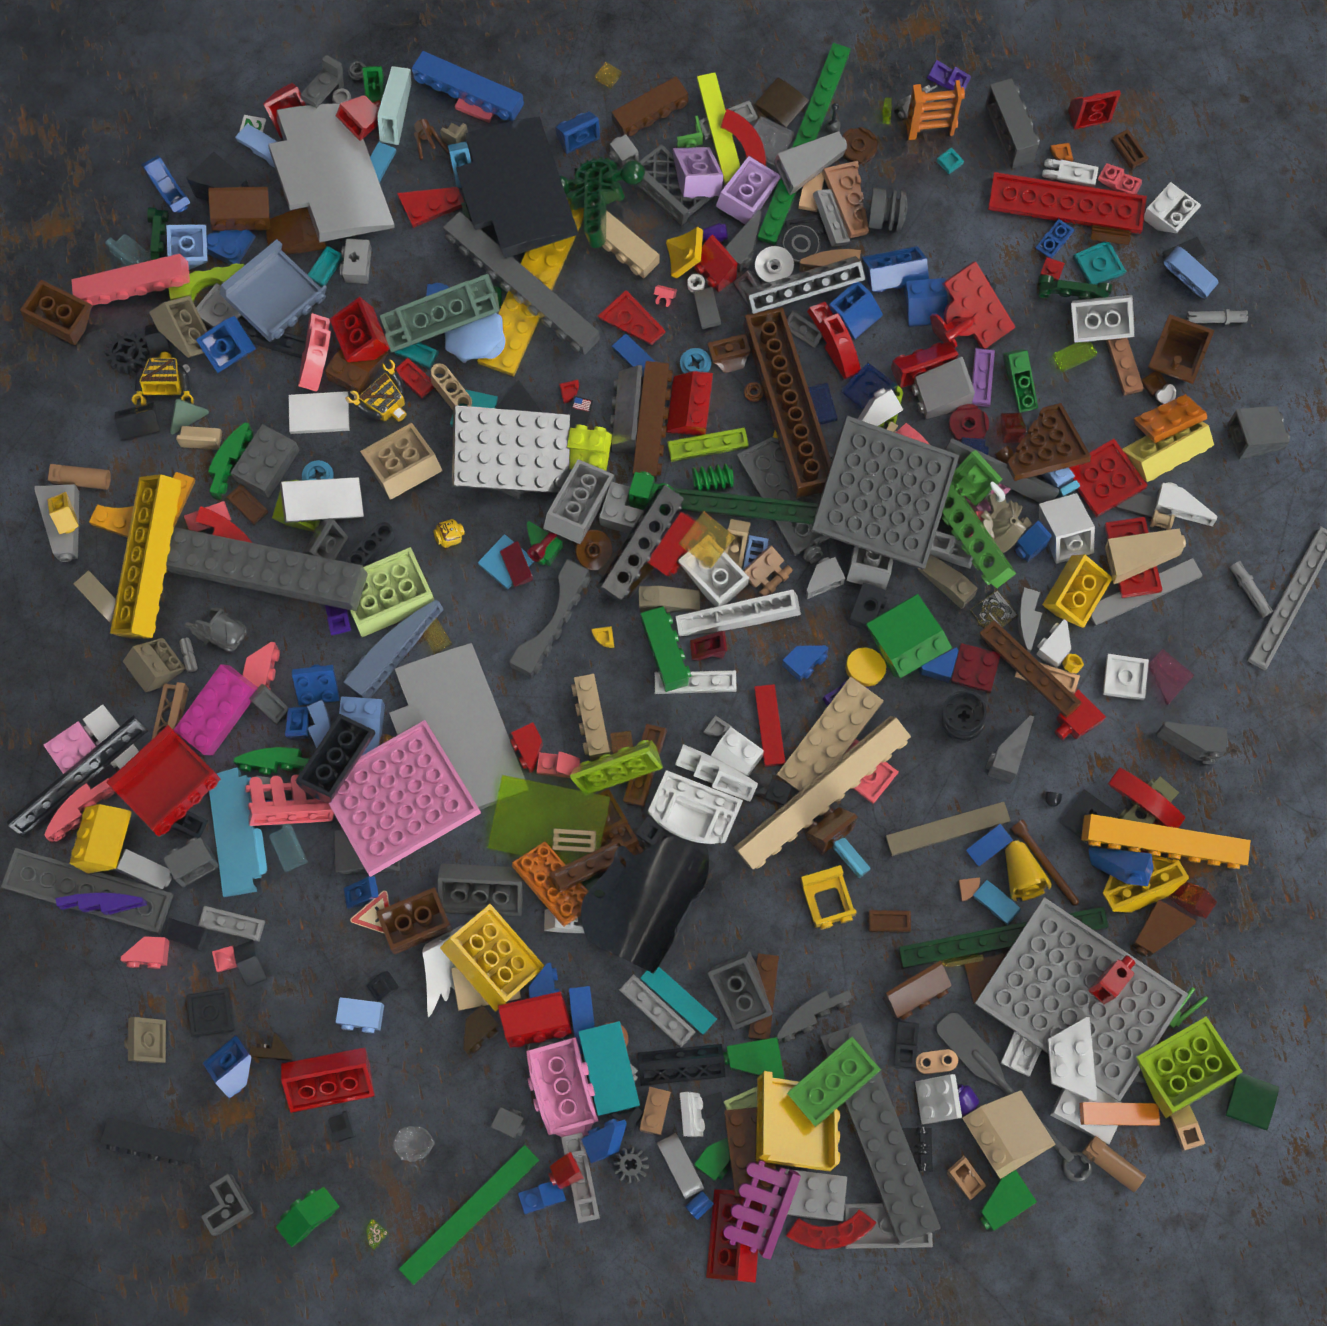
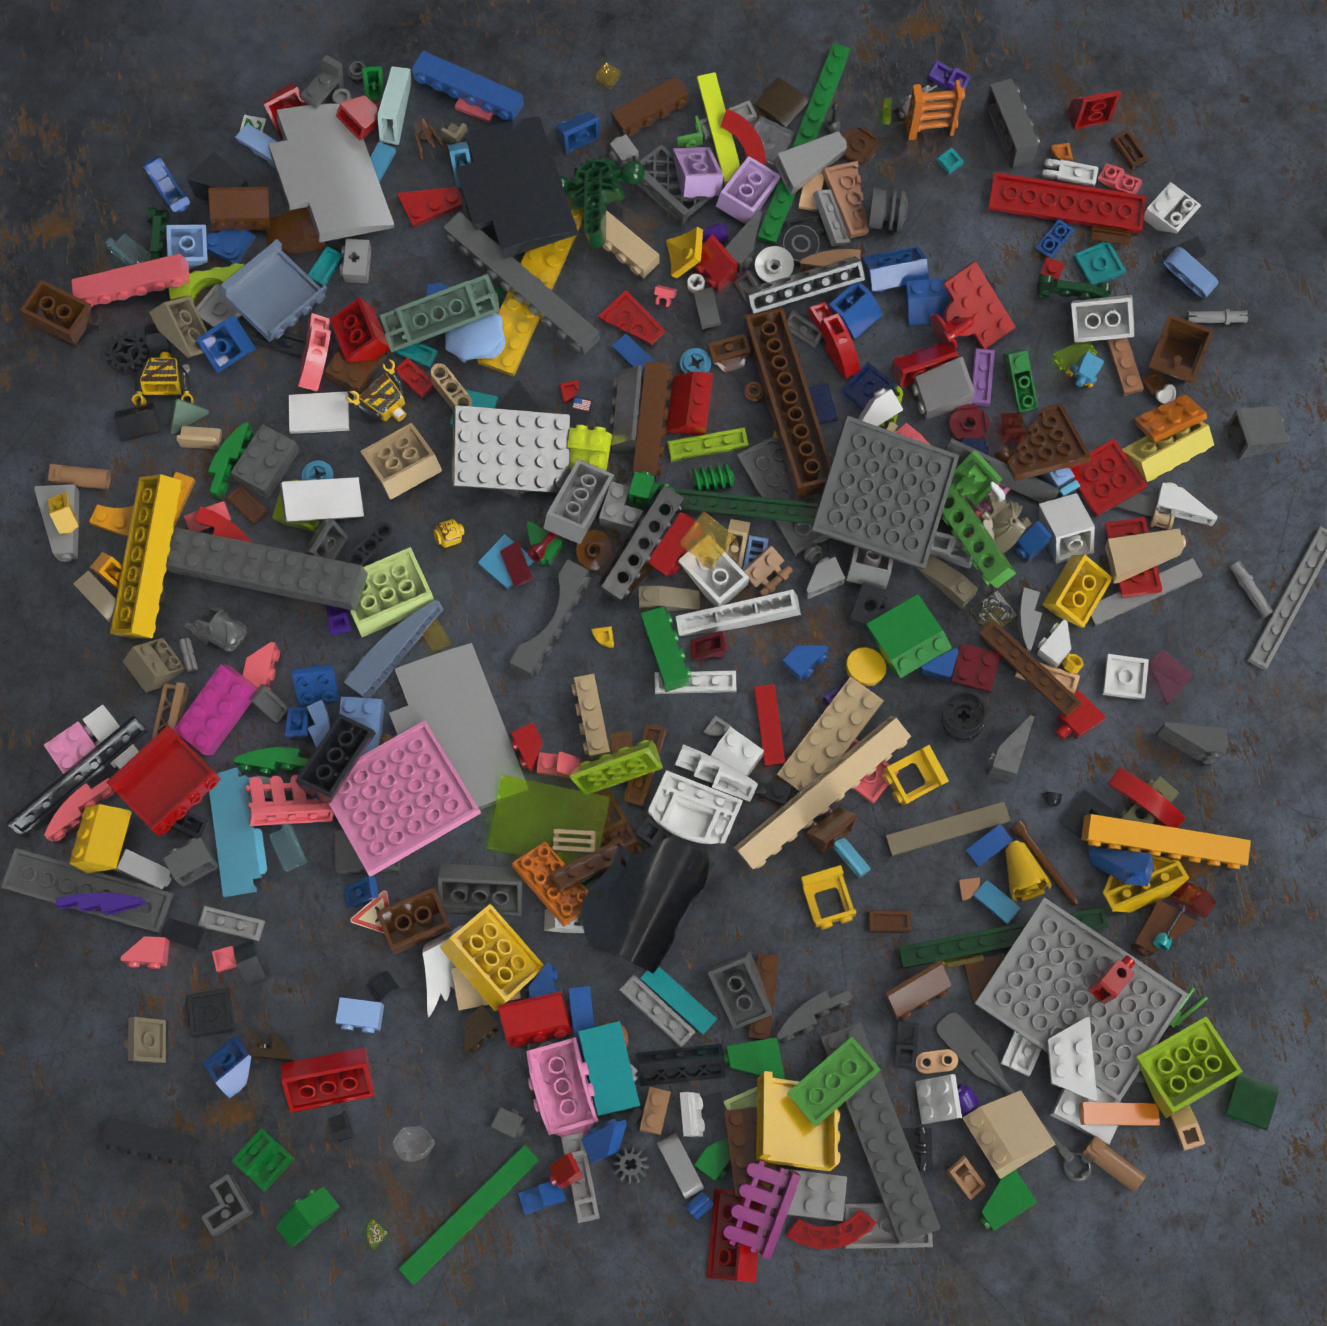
none -> light orange slope [90,552,122,590]
none -> green slope [232,1128,295,1192]
none -> yellow window [882,745,949,806]
none -> dark azure piece [1066,351,1104,388]
none -> hinge [1153,904,1187,951]

